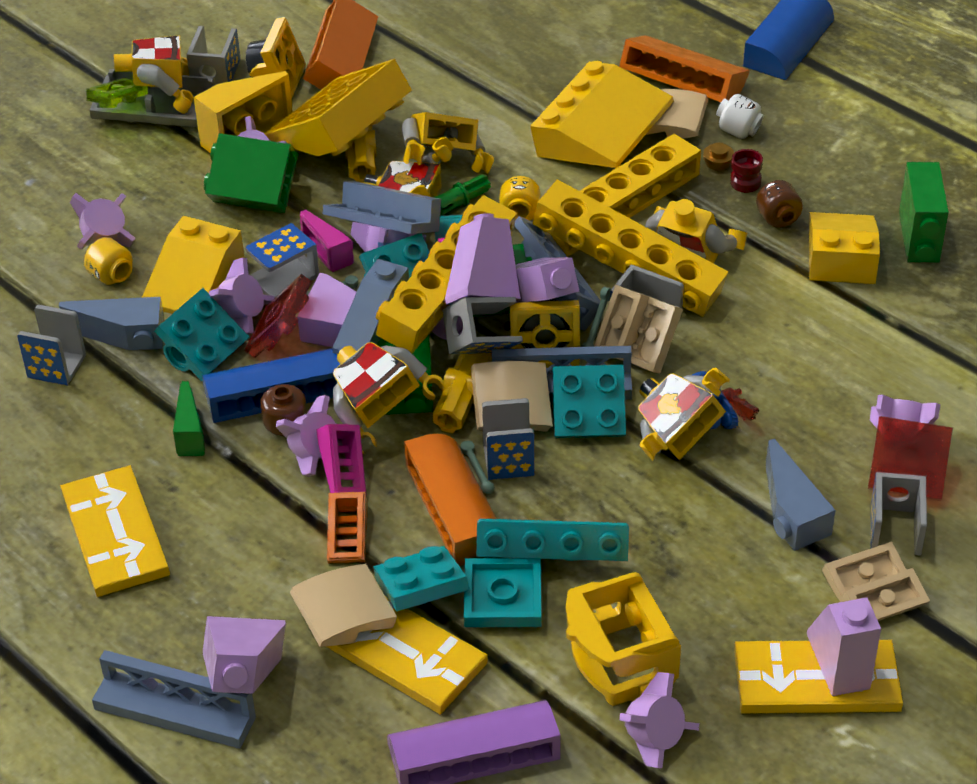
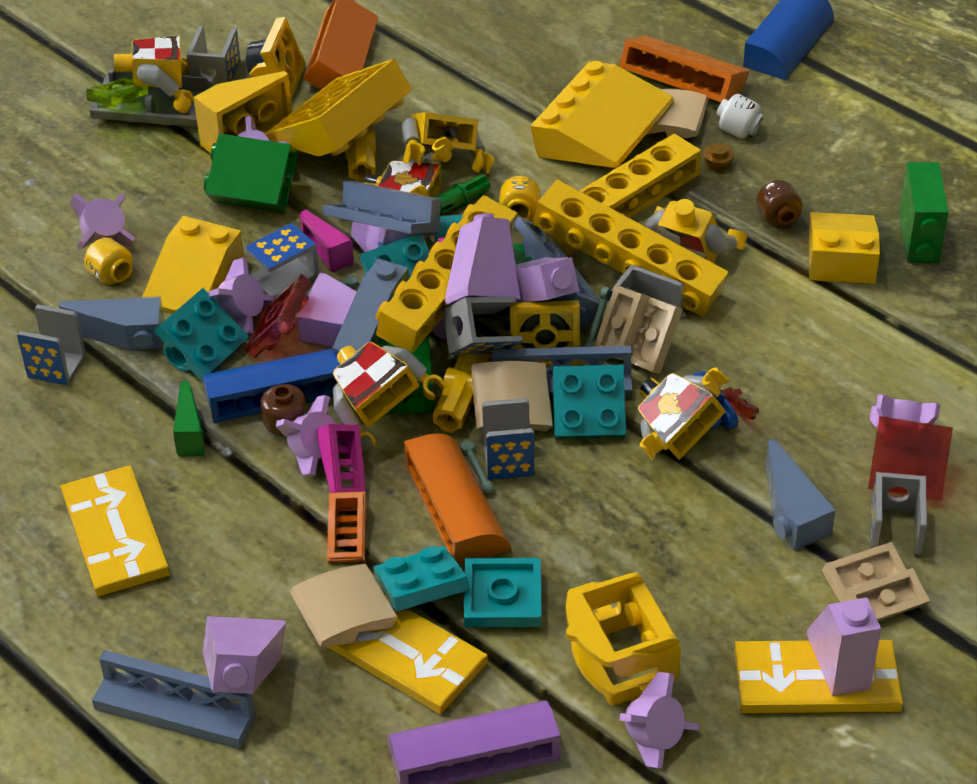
teal bracket [476,519,629,561] -> none
dark red wheel [730,149,763,193] -> none

